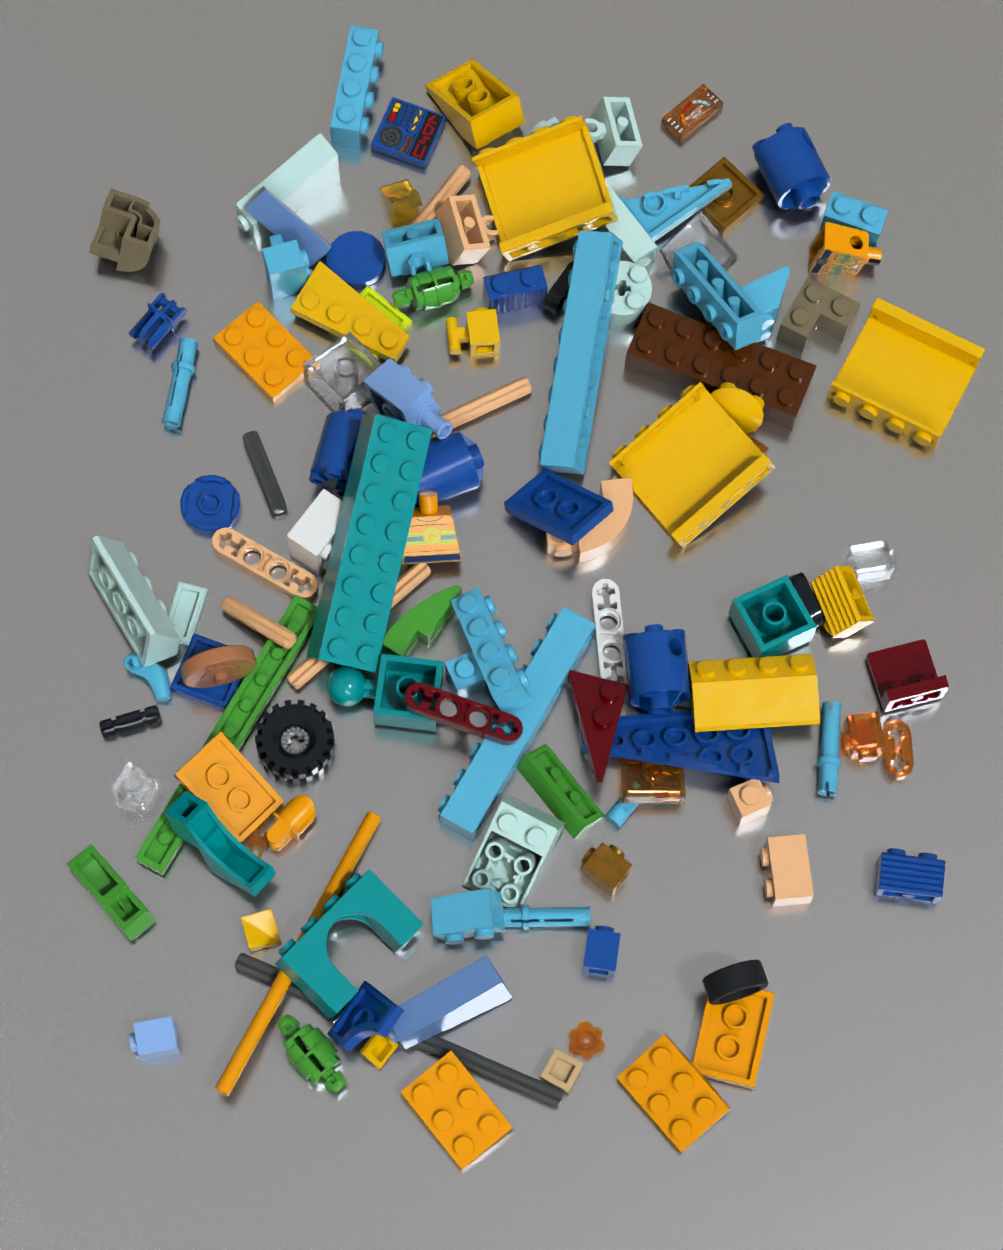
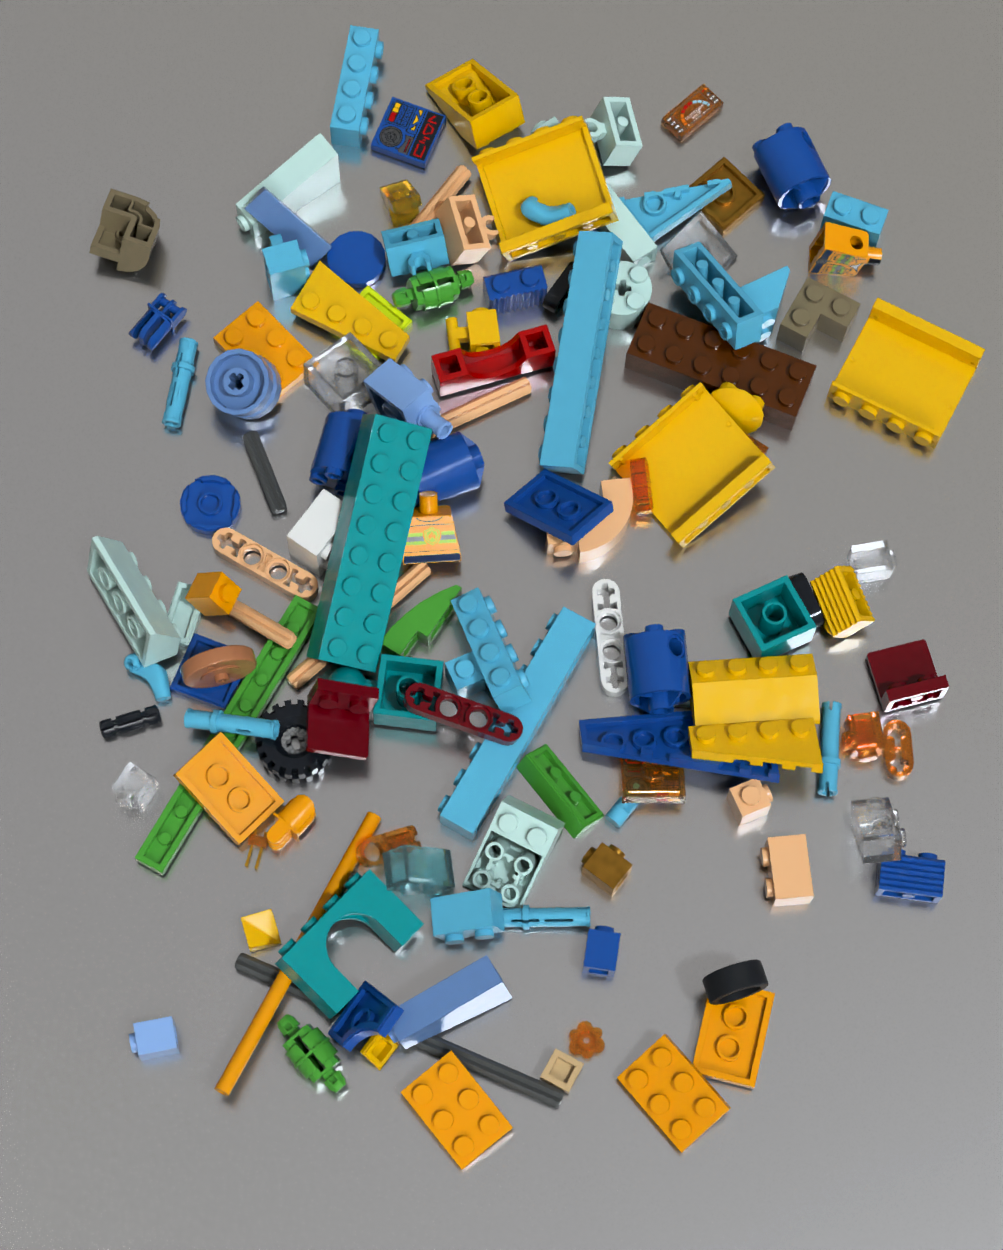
bright green slope [66,844,156,942] -> none
teal arch [164,791,276,896] -> none
dark red wing [567,670,628,783] -> none
none -> medium azure pin [184,708,280,740]
none -> light orange brick [185,572,242,616]
none -> medium blue wheel [205,348,282,420]
none -> dark red bracket [306,678,379,761]
none -> clear orange piece [356,825,422,868]
none -> clear light blue brick [382,845,455,899]
none -> red arch [431,324,556,397]
none -> medium azure arm [520,196,576,226]
none -> clear orange beam [630,457,653,516]
none -> yellow wing [688,717,823,773]
none -> clear brick [851,797,907,864]

